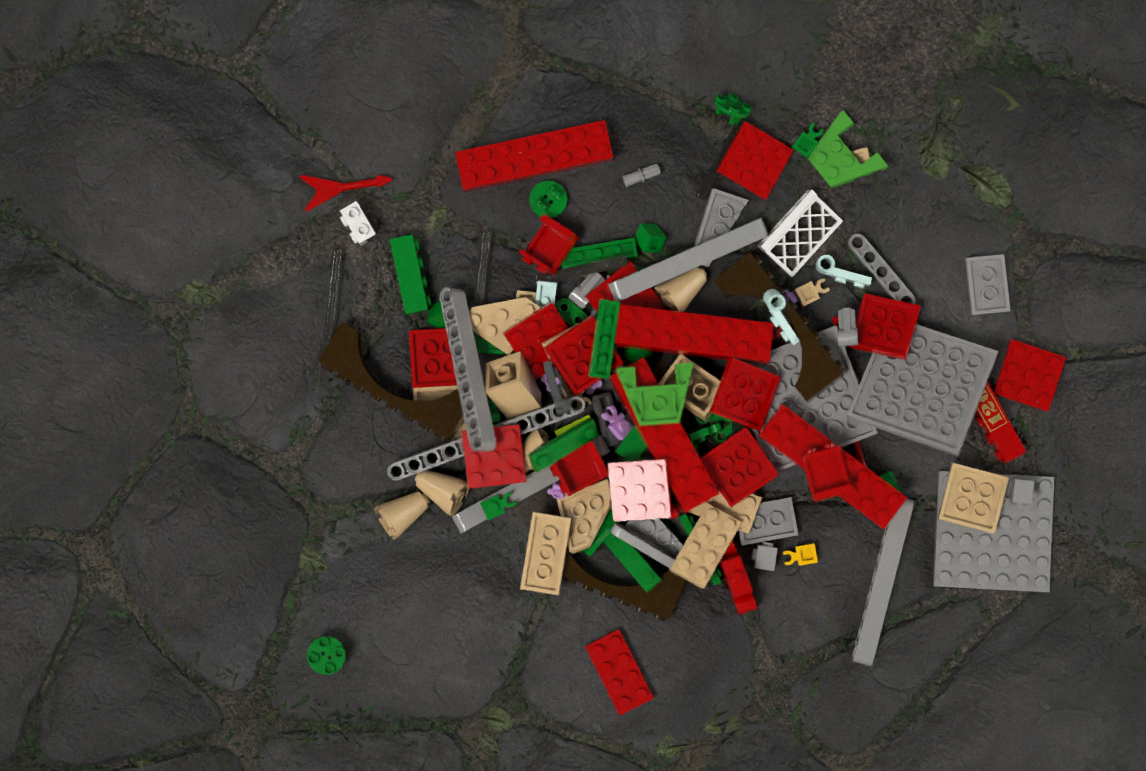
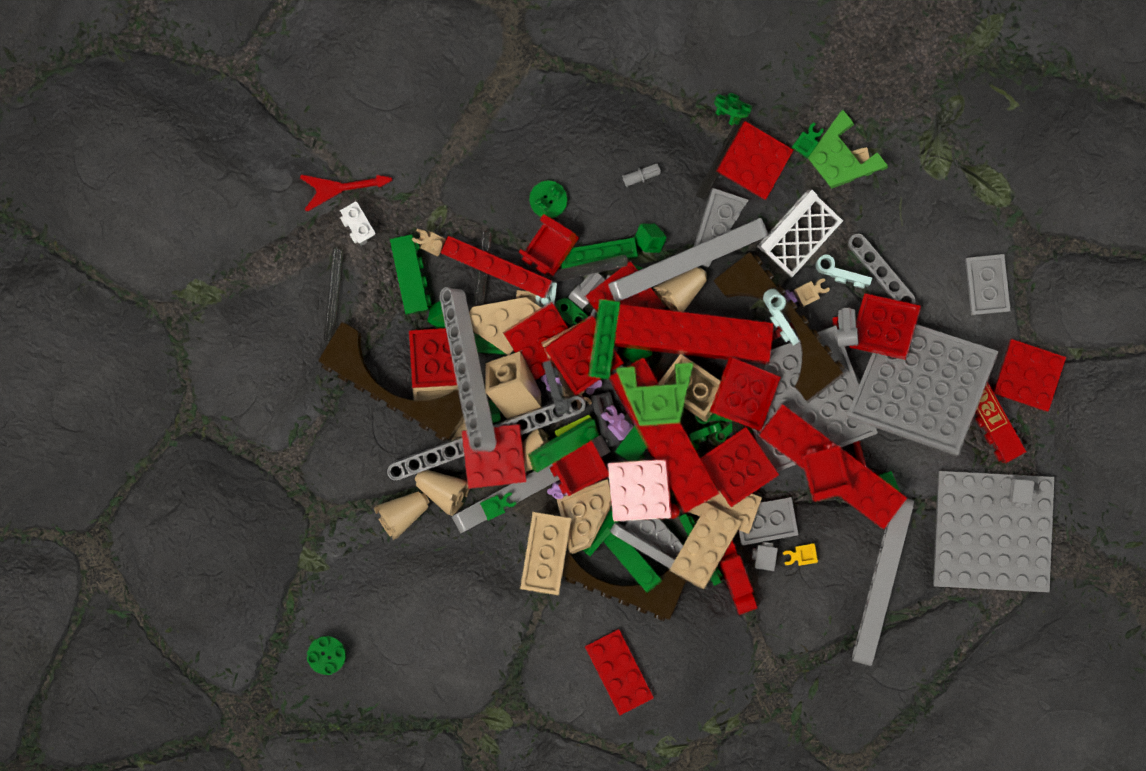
red brick [455,120,613,192] -> none
tan plate [937,463,1009,534] -> none
none -> tan plate [412,229,446,257]
none -> red plate [441,236,553,299]

